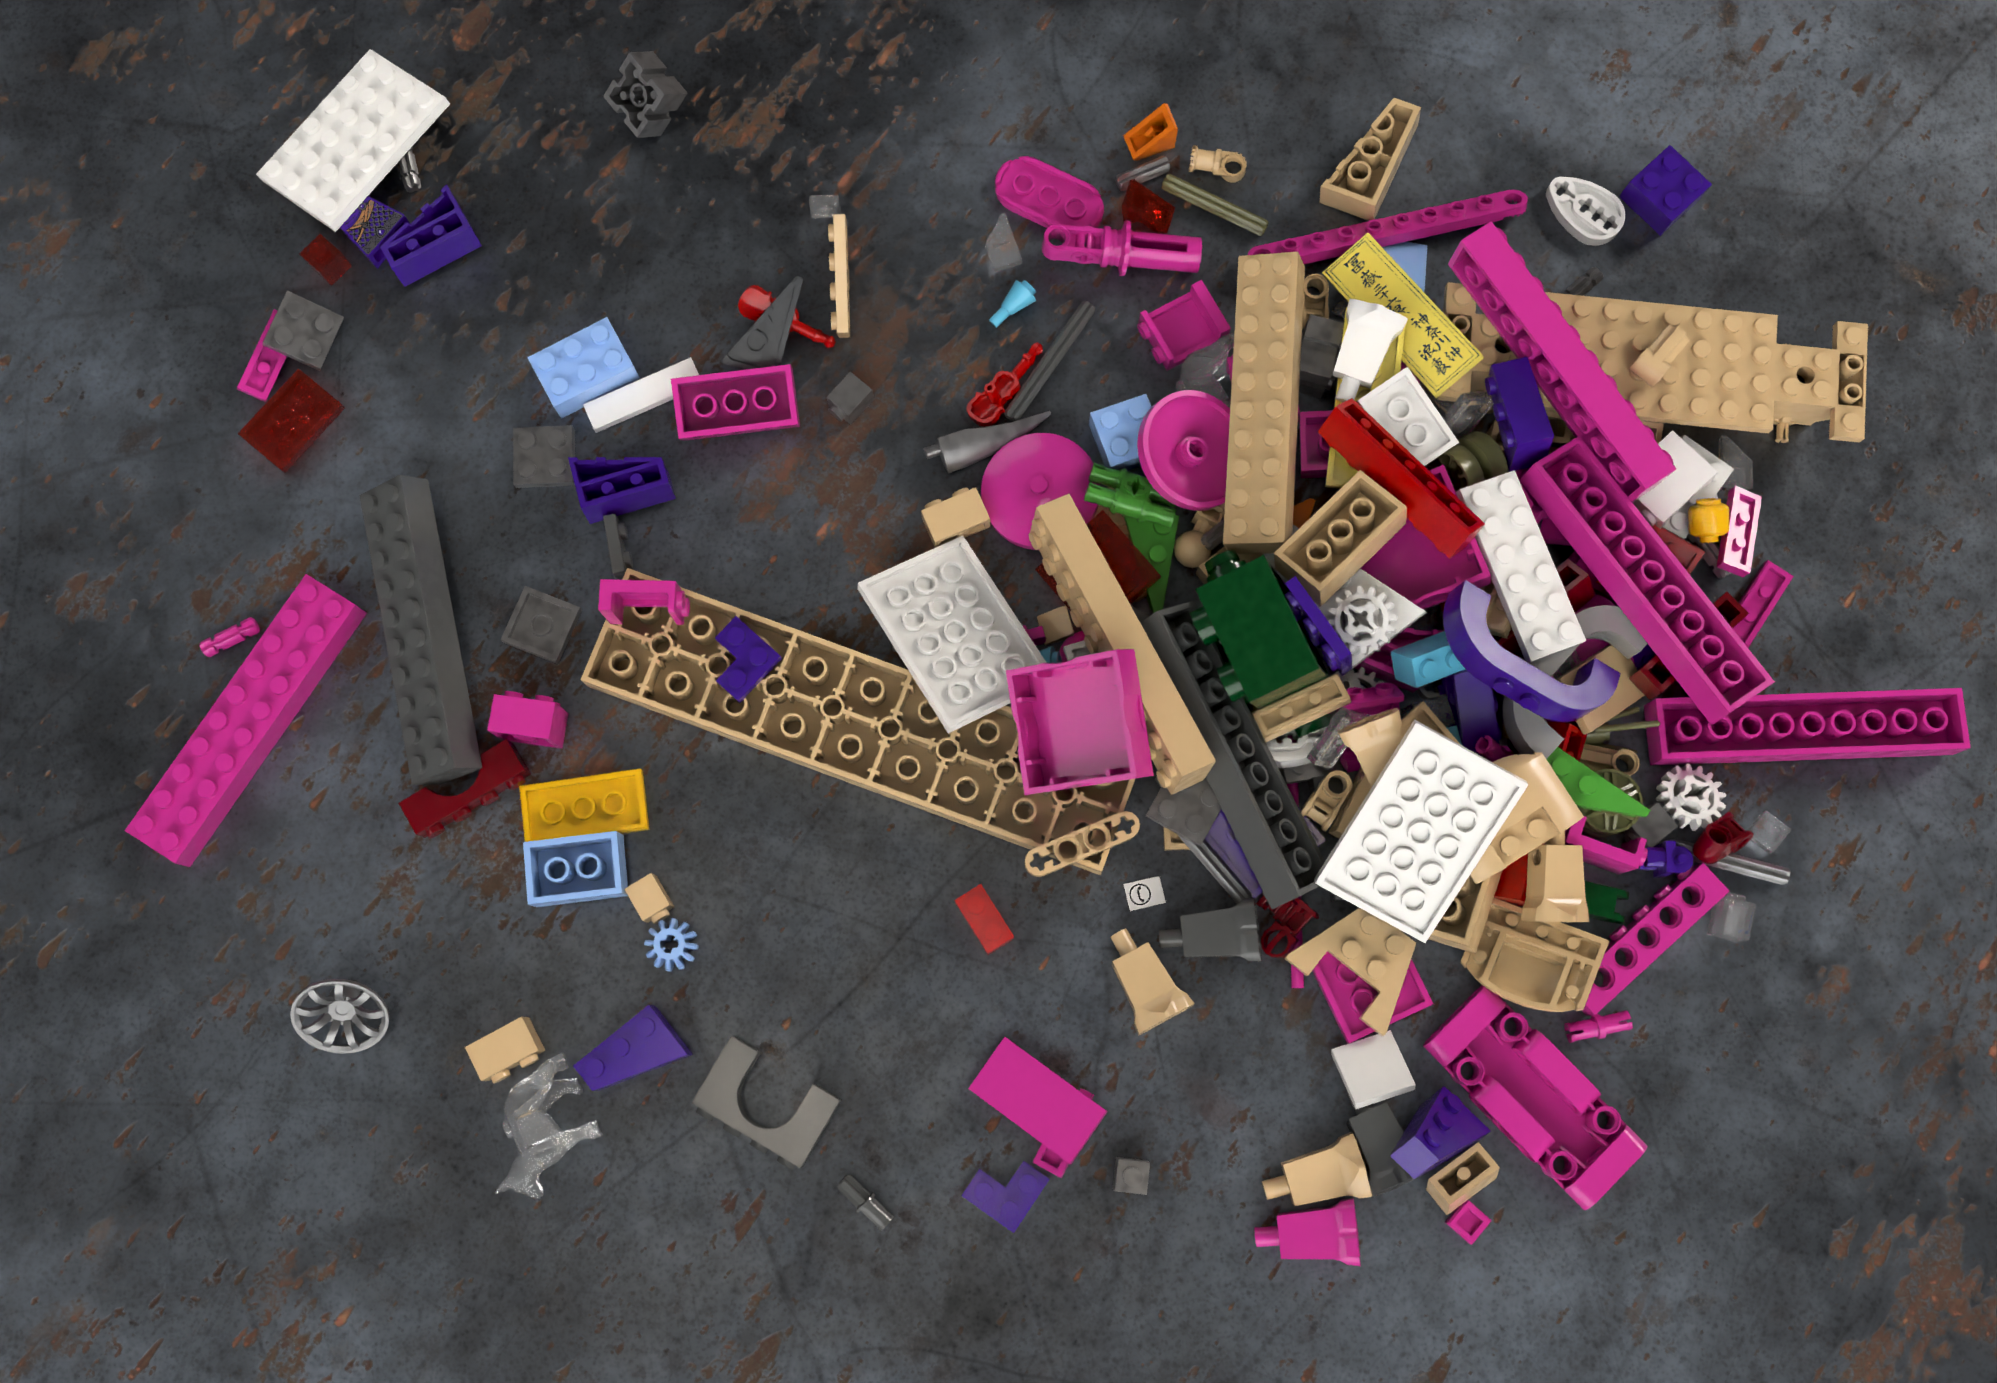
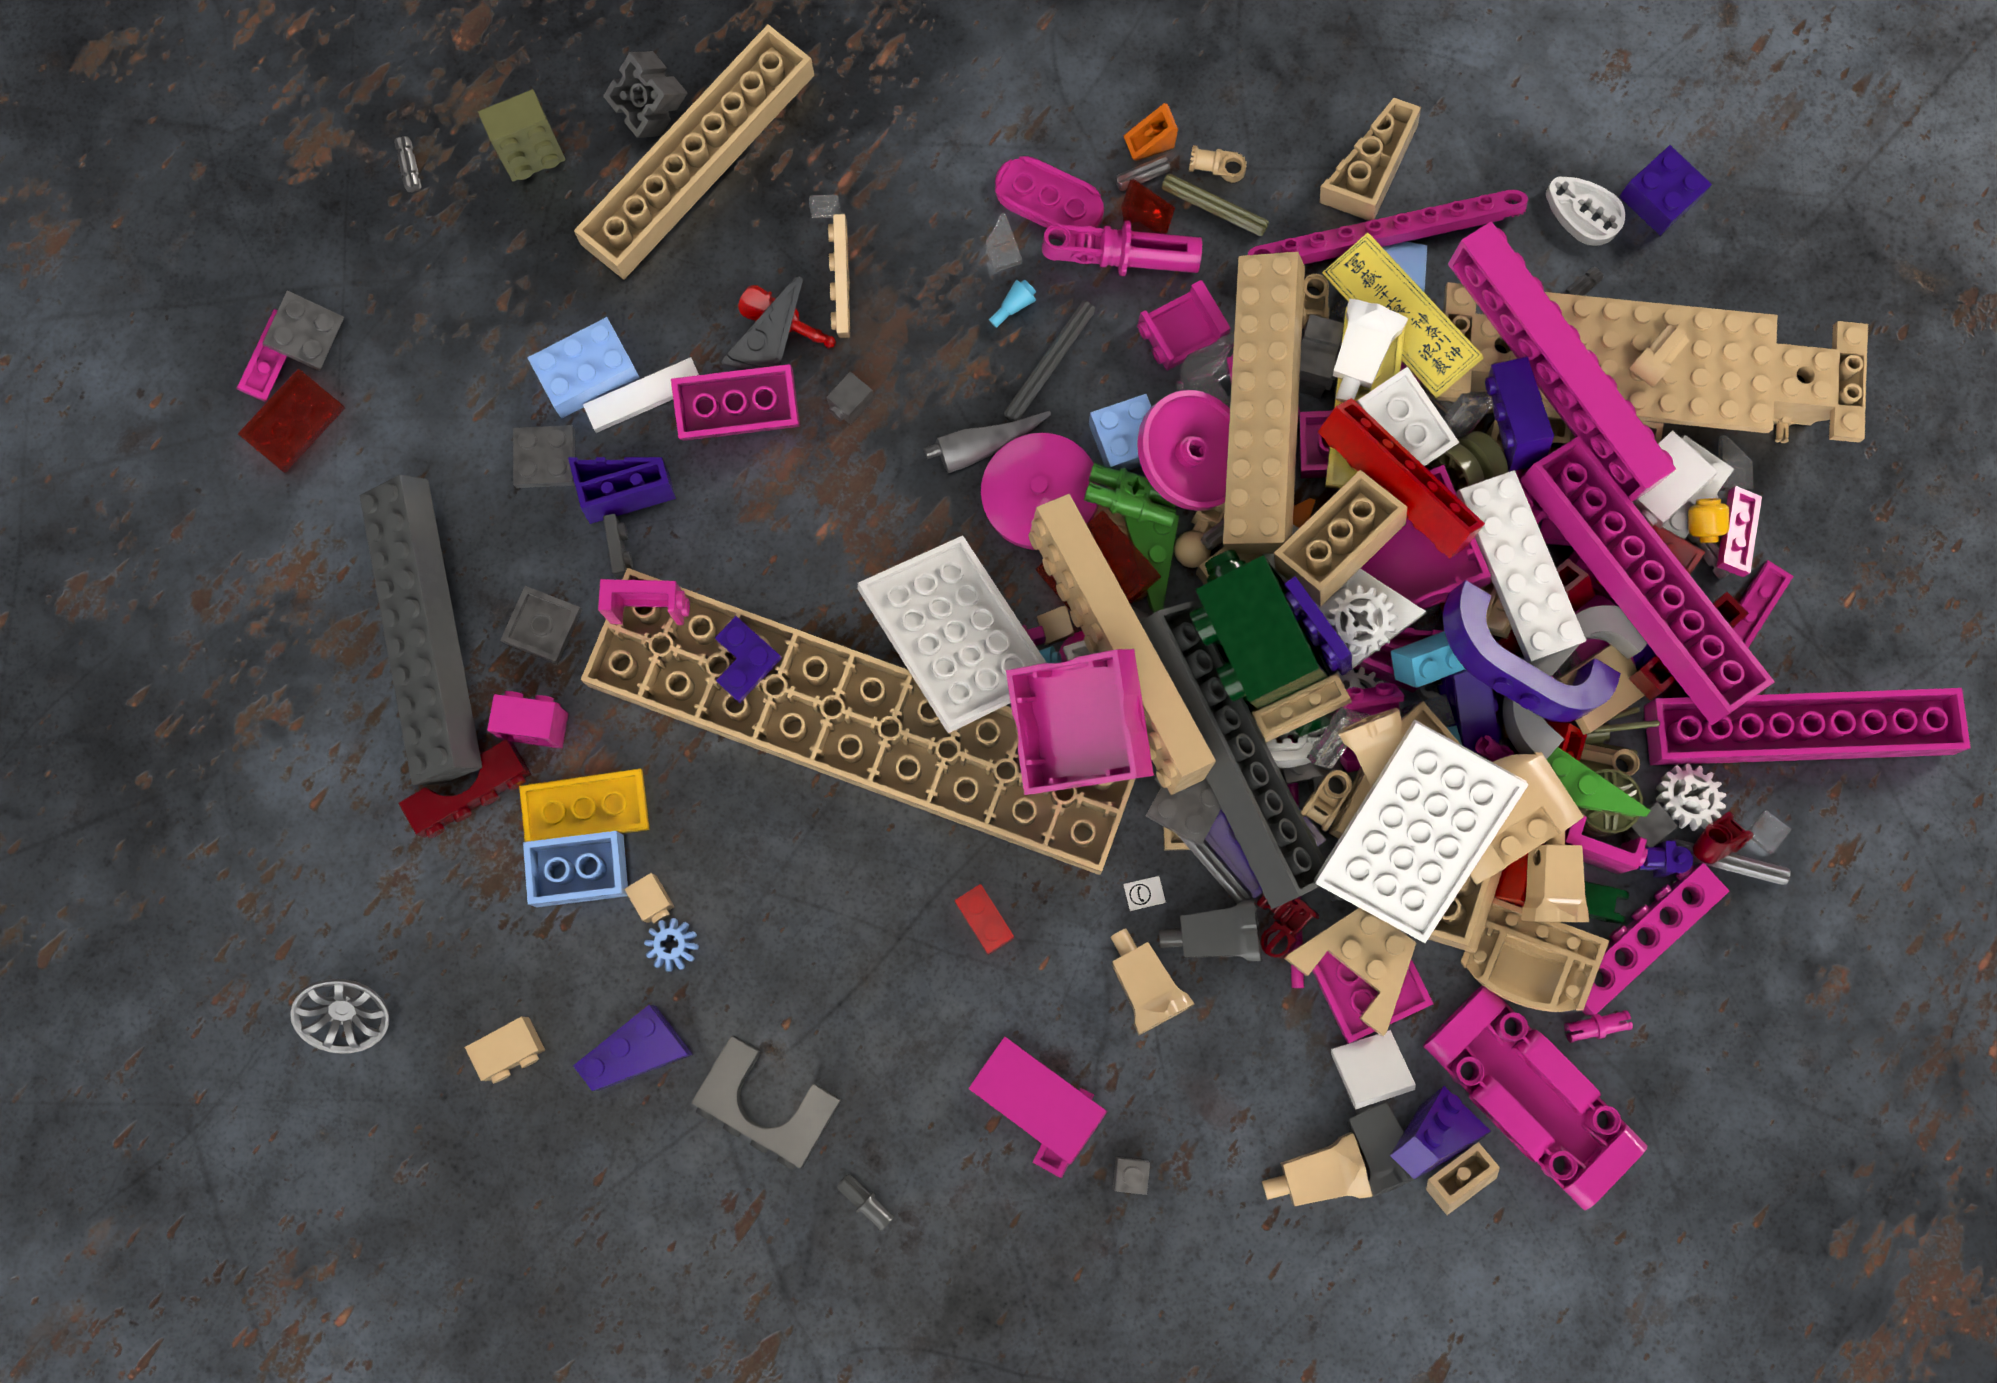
dark pink brick [125,574,367,867] -> none
dark pink axle [199,617,260,657] -> none
white plate [256,49,450,232] -> none
clear red brick [299,234,352,286] -> none
torso [340,196,410,269] -> none
dark purple wedge [380,184,482,287] -> none
clear animal [494,1052,602,1201] -> none
tan brick [921,487,990,548] -> none
dark purple plate [961,1160,1050,1233] -> none
red piece [966,342,1043,427] -> none
tan beam [1025,811,1140,877] -> none
dark pink piece [1254,1197,1361,1266] -> none
dark pink tile [1445,1200,1492,1245] -> none
clear brick [1707,893,1756,943] -> none
none -> olive brick [478,89,566,182]
none -> tan brick [574,24,814,280]

